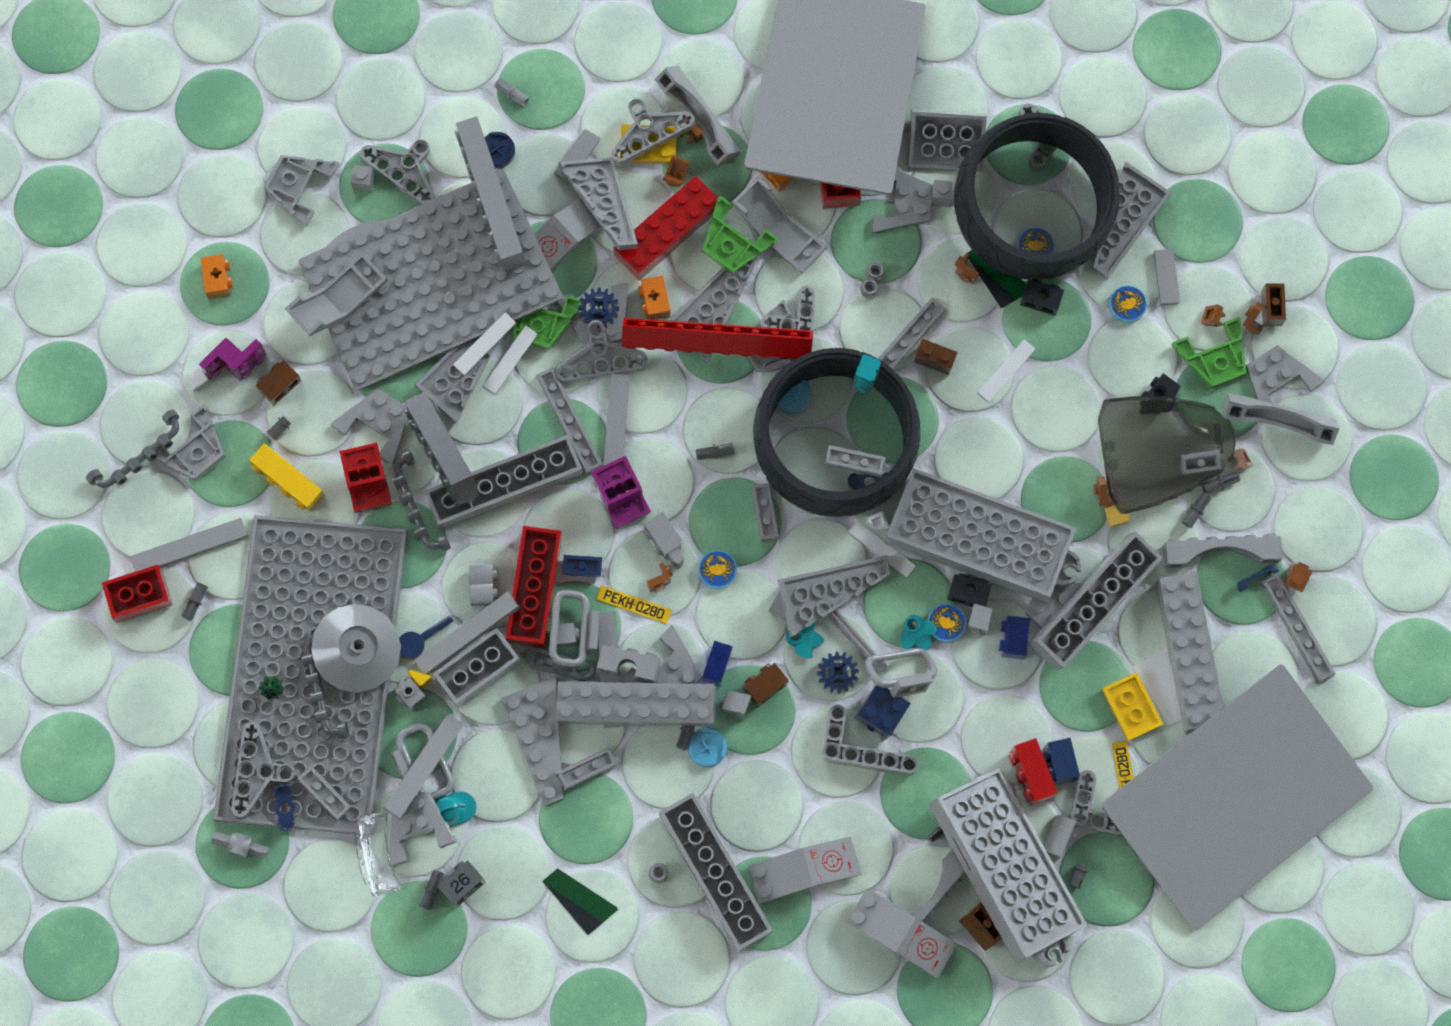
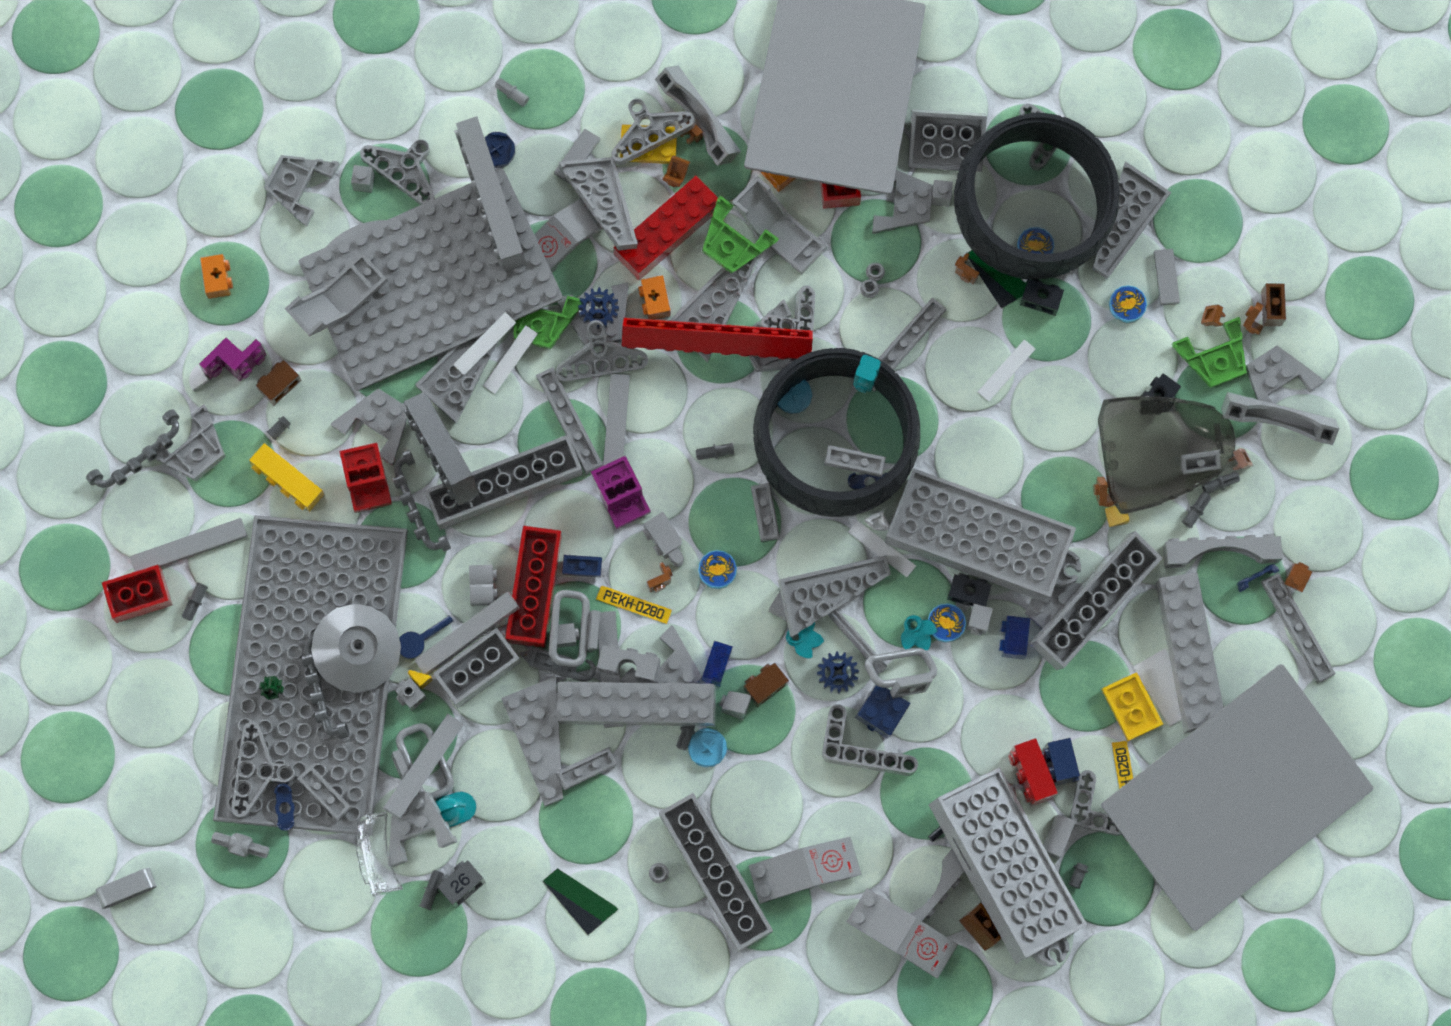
reddish brown brick [914,338,958,375] -> none
none -> light grey beam [95,868,157,909]

